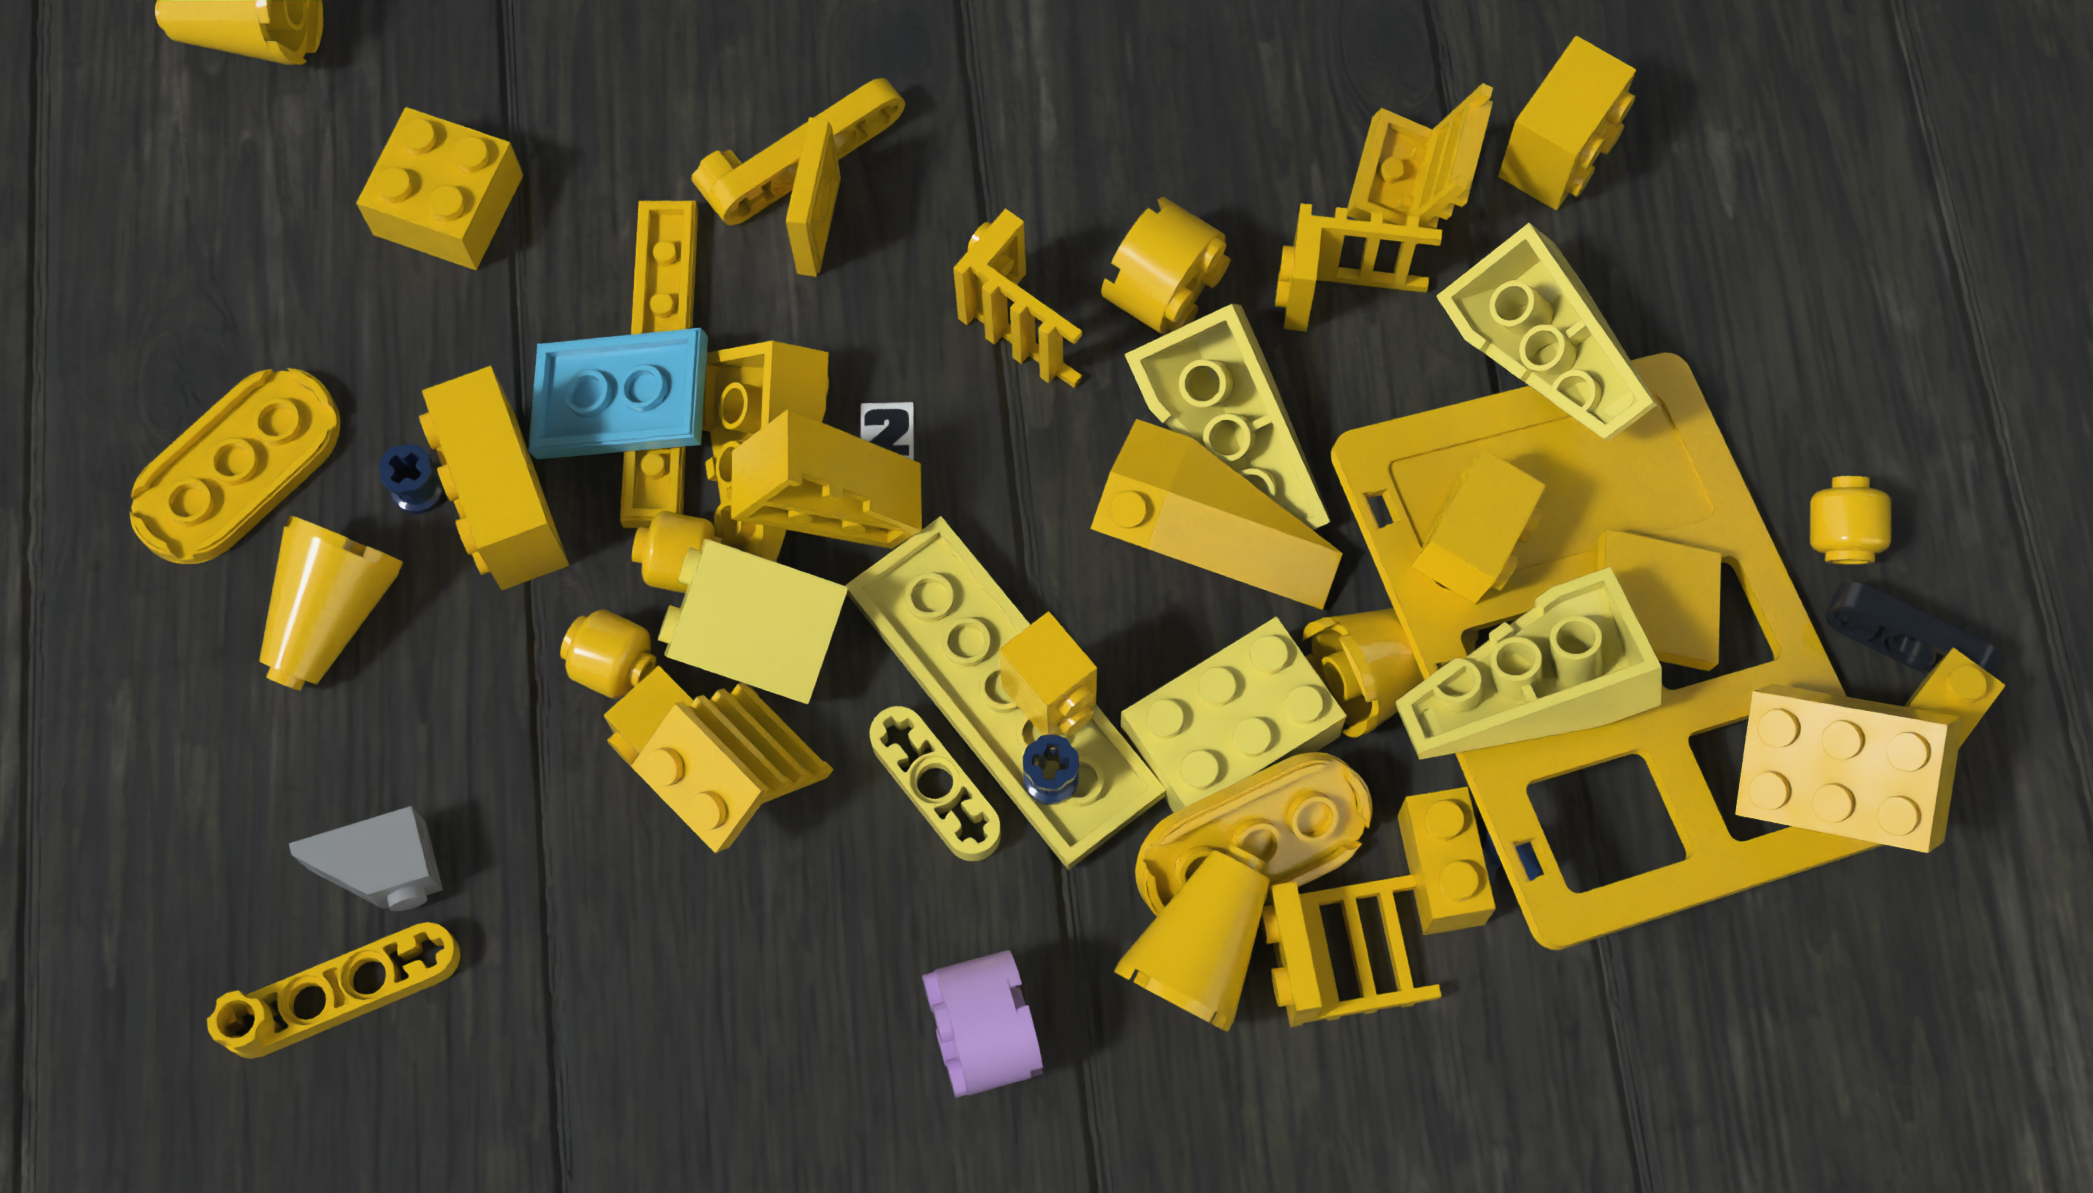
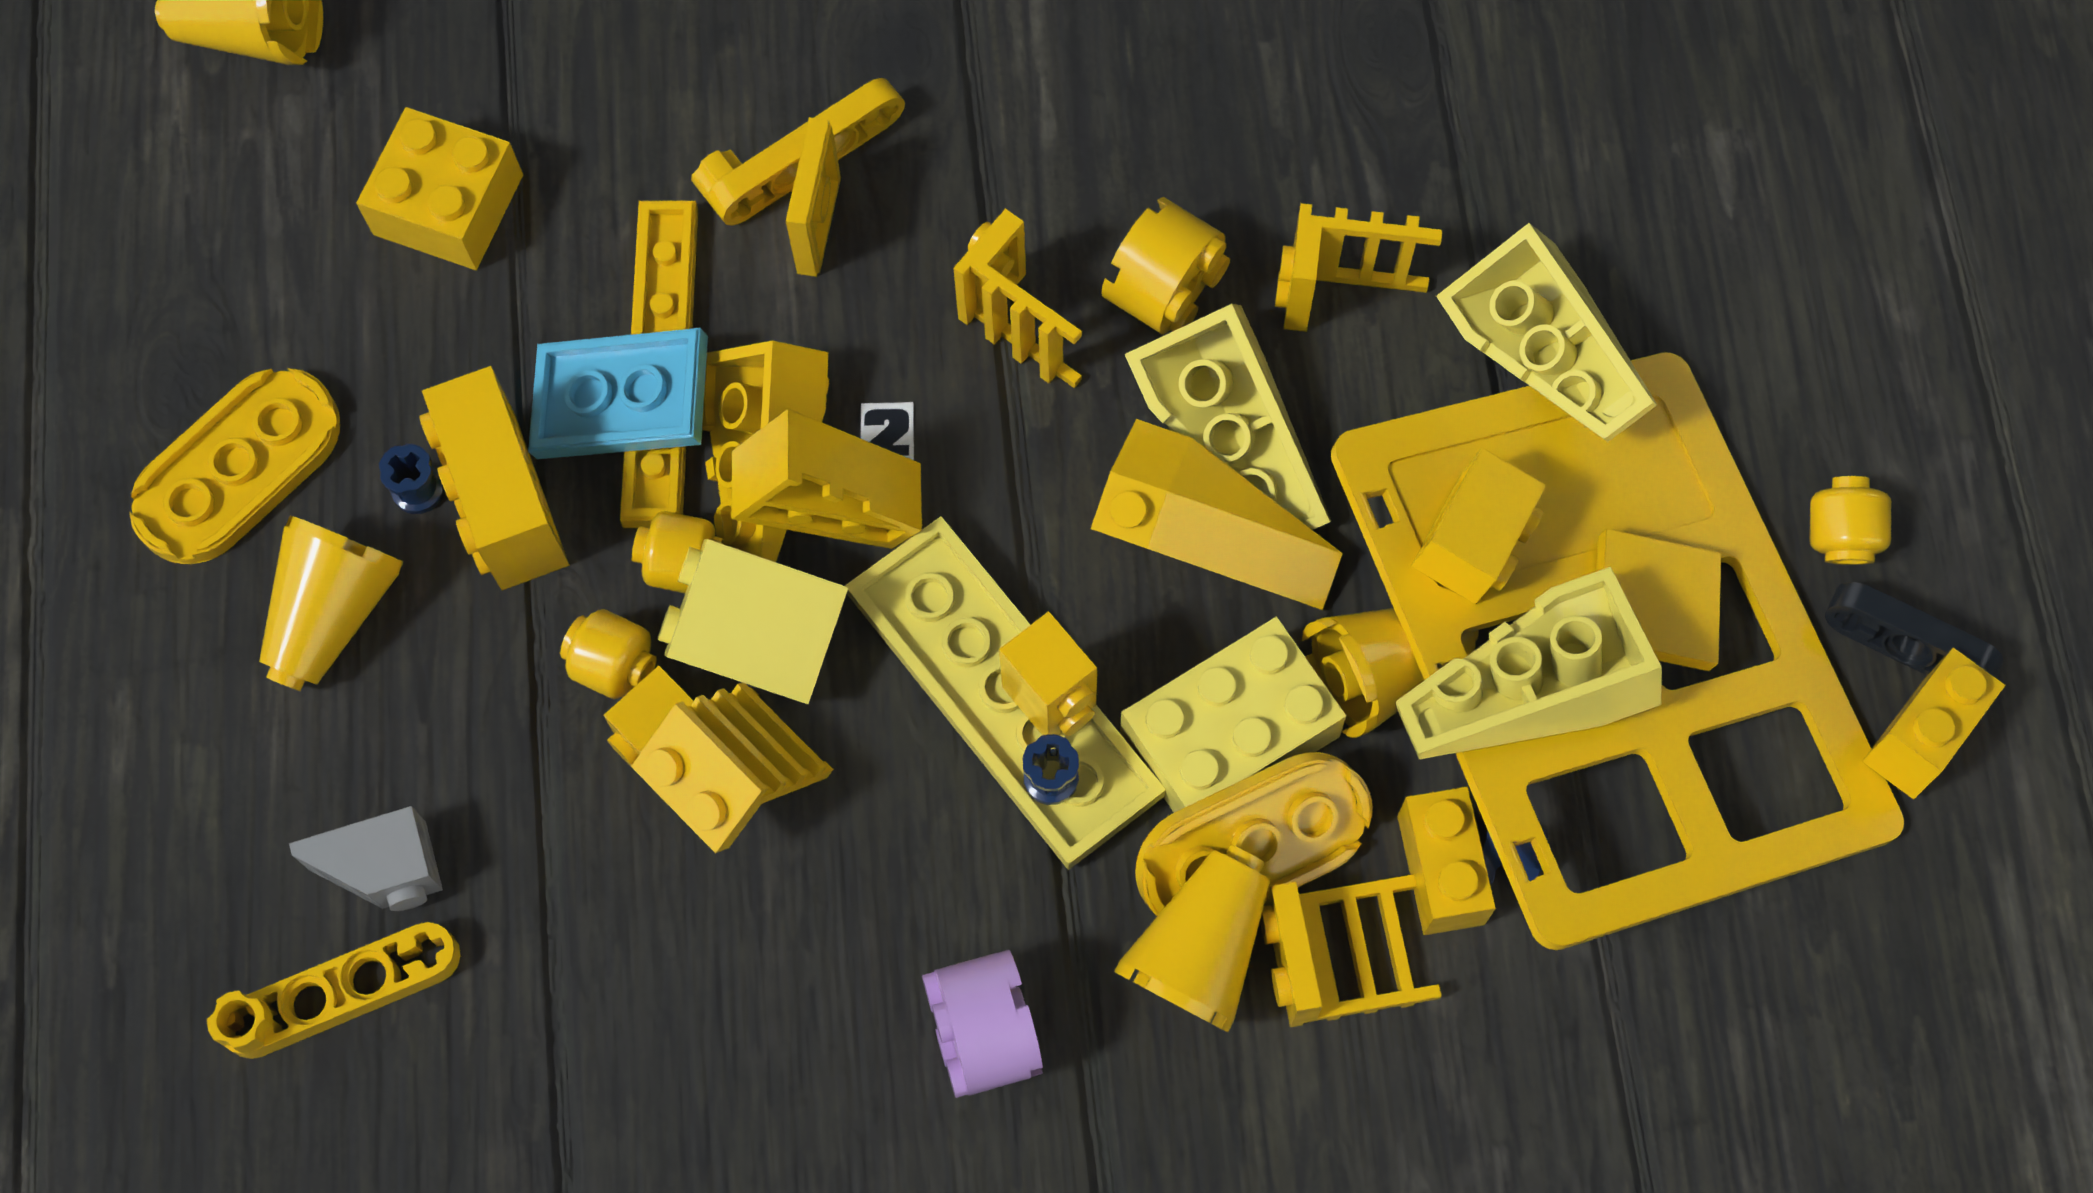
light yellow beam [870,706,1001,861] -> none
yellow plate [1347,83,1493,245] -> none
yellow brick [1498,36,1636,211] -> none
yellow brick [1735,684,1963,853] -> none

